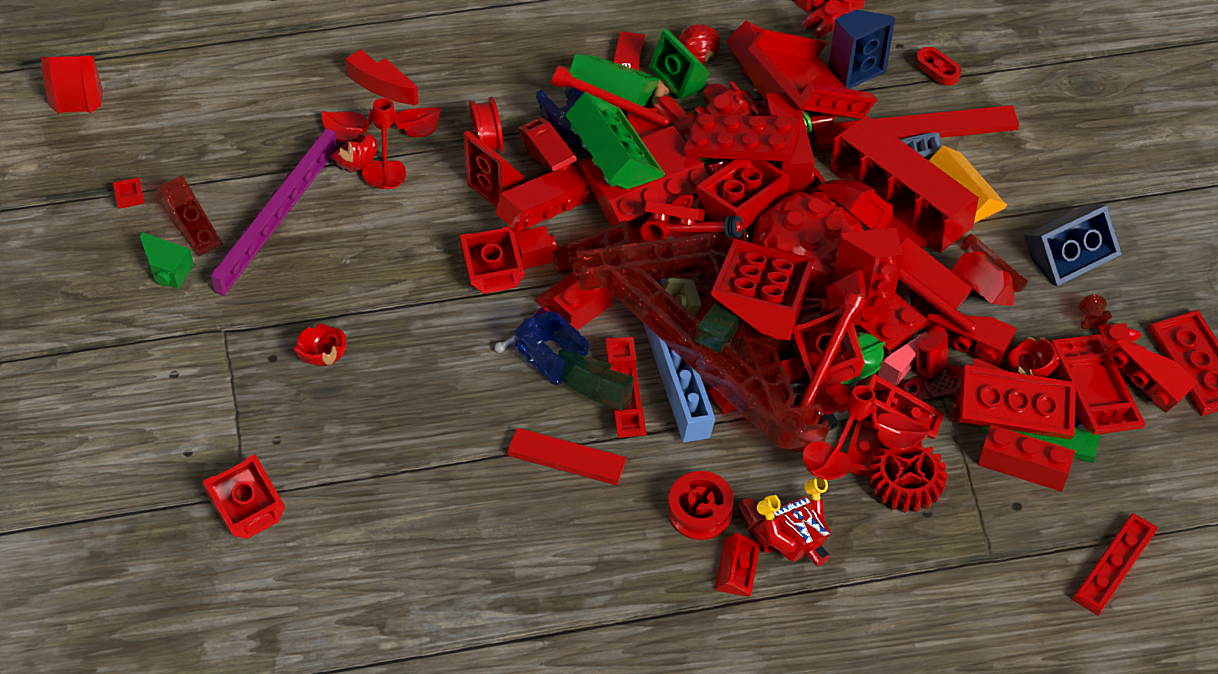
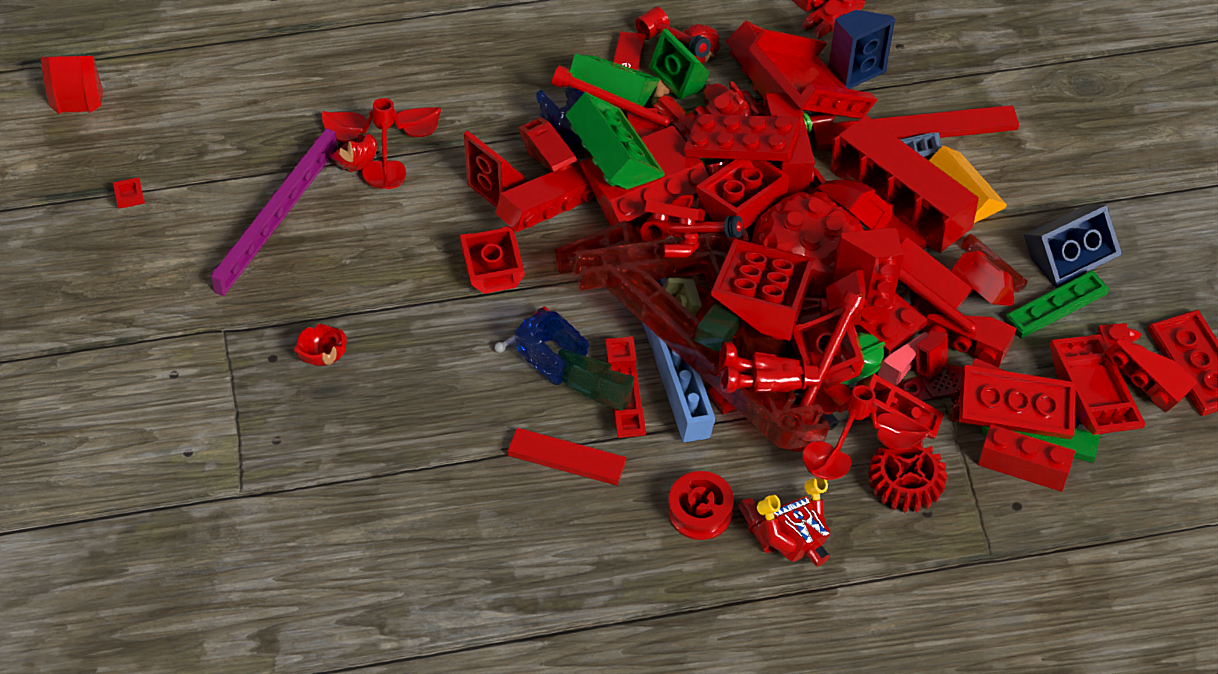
green slope [140,232,194,289] -> none
clear red slope [157,175,223,257] -> none
red slope [202,454,285,539] -> none
red slope [345,49,419,106] -> none
red wheel [469,97,504,154] -> none
red brick [515,225,557,269] -> none
red slope [535,269,613,335] -> none
red slope [715,532,761,597] -> none
red plate [847,420,881,478] -> none
red plate [916,47,961,86] -> none
red hair [1008,337,1059,378] -> none
red tile [1073,512,1158,616] -> none
clear red brick [1079,294,1112,330] -> none
none -> red piece [634,6,711,58]
none -> red arm [662,231,699,258]
none -> red piece [719,342,819,393]
none -> green tile [1004,270,1109,339]

